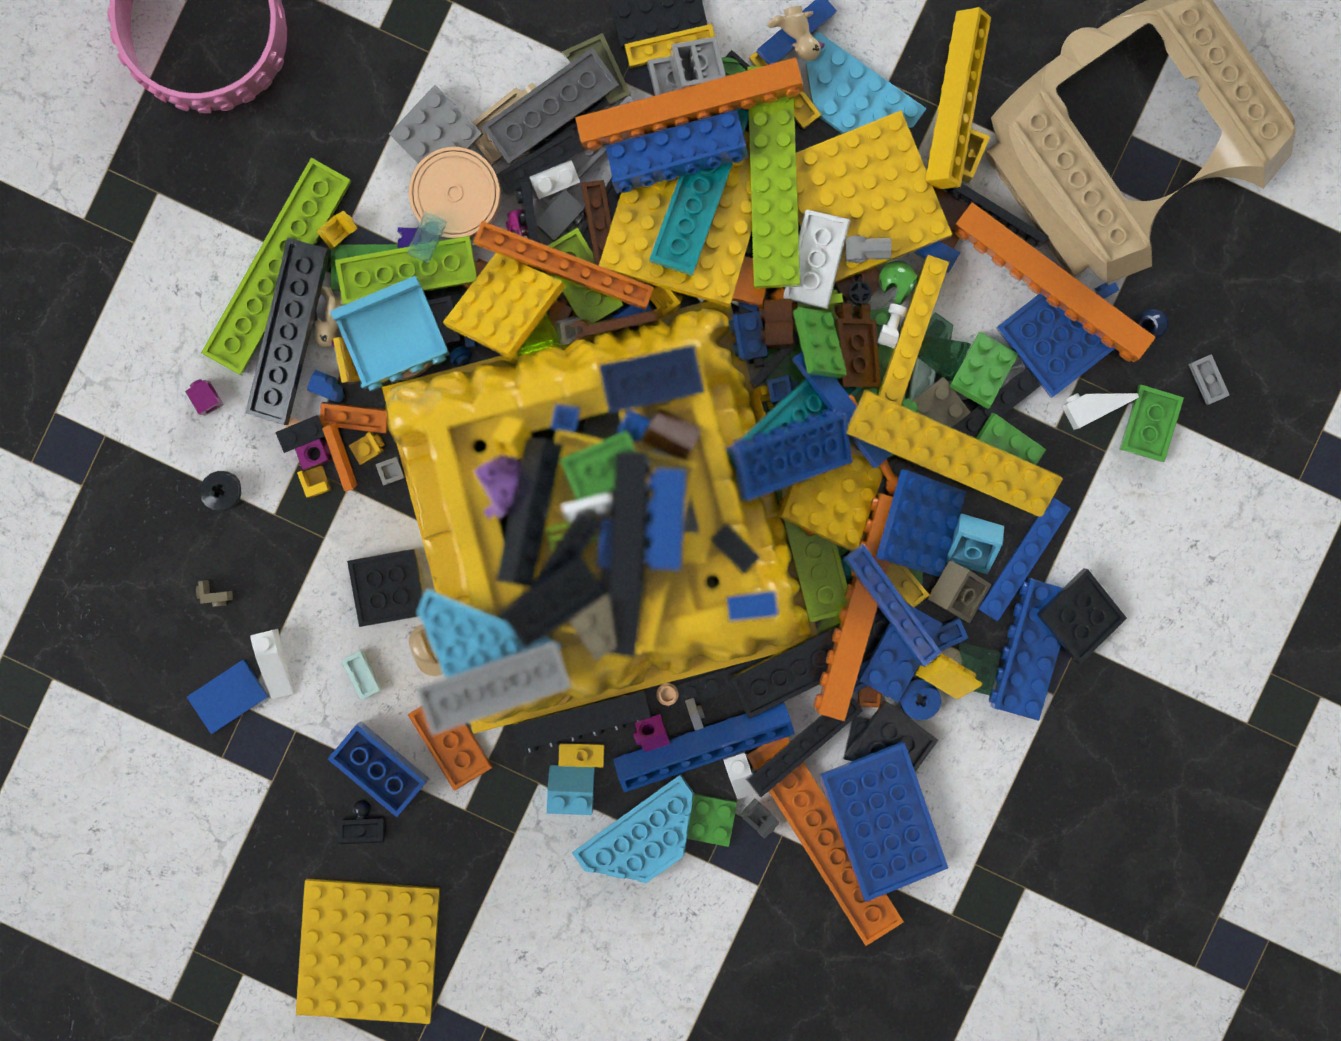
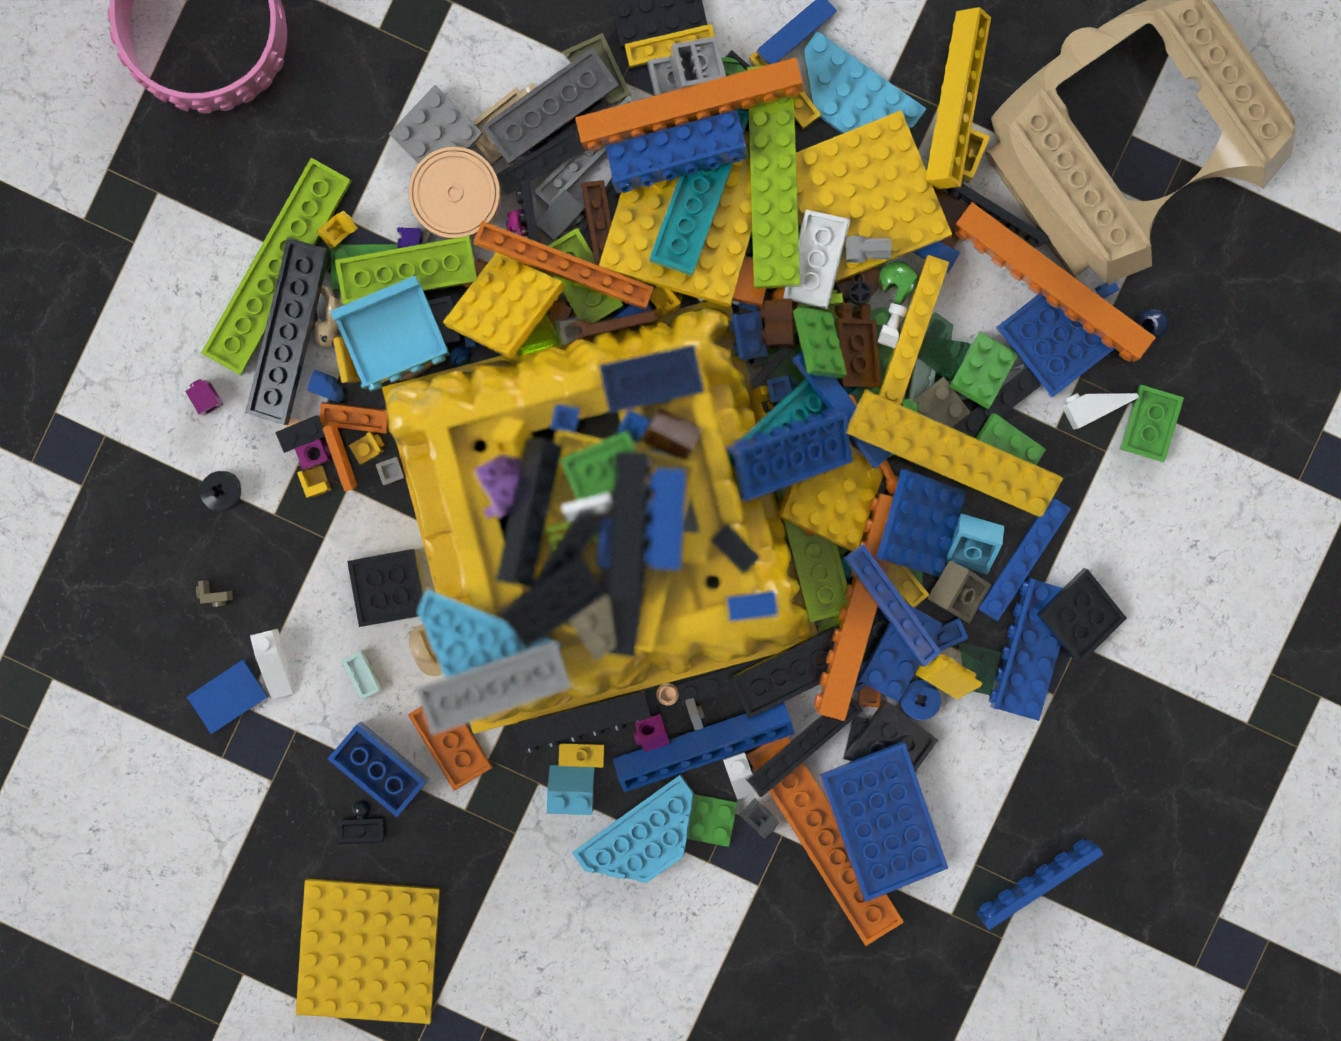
clear light blue plate [407,211,447,264] -> none
white plate [530,160,580,199] -> none
tan animal [767,6,825,61] -> none
light grey plate [1189,354,1229,405] -> none
none -> blue plate [976,839,1104,930]

